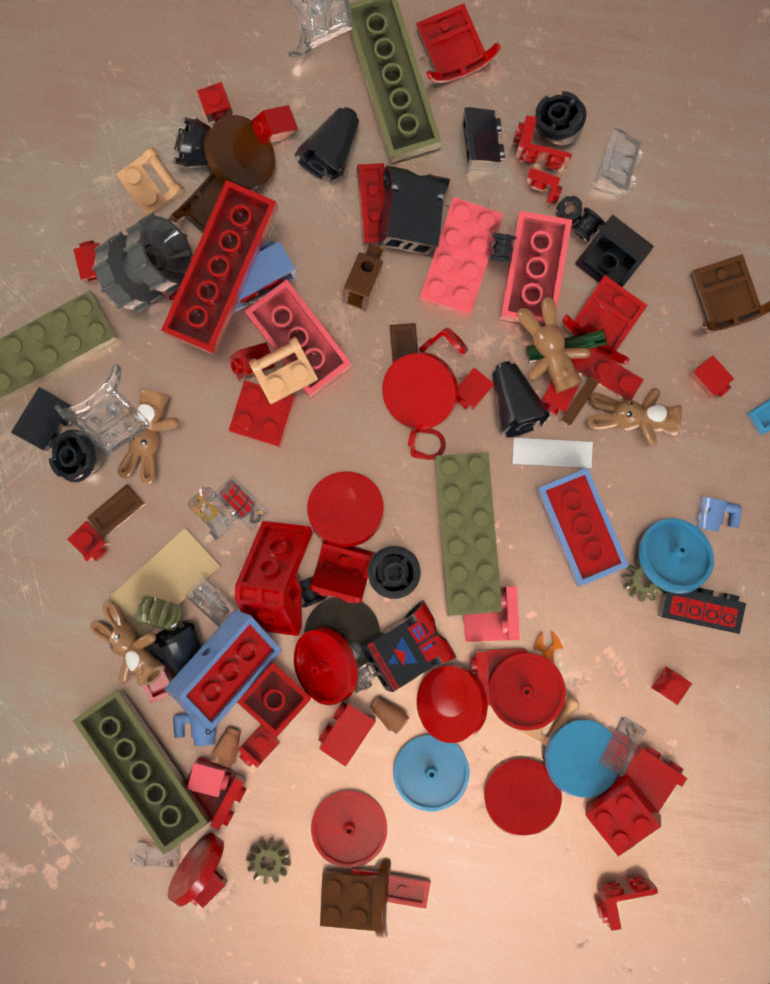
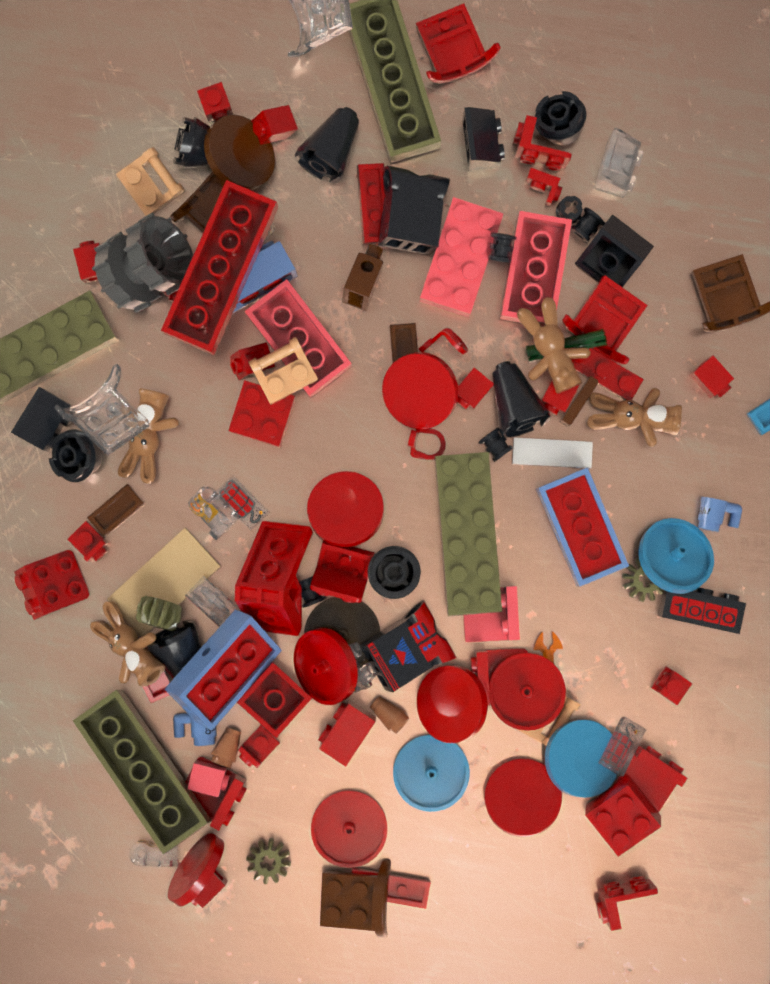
none -> red bracket [14,550,89,620]
none -> black bush [478,427,513,462]

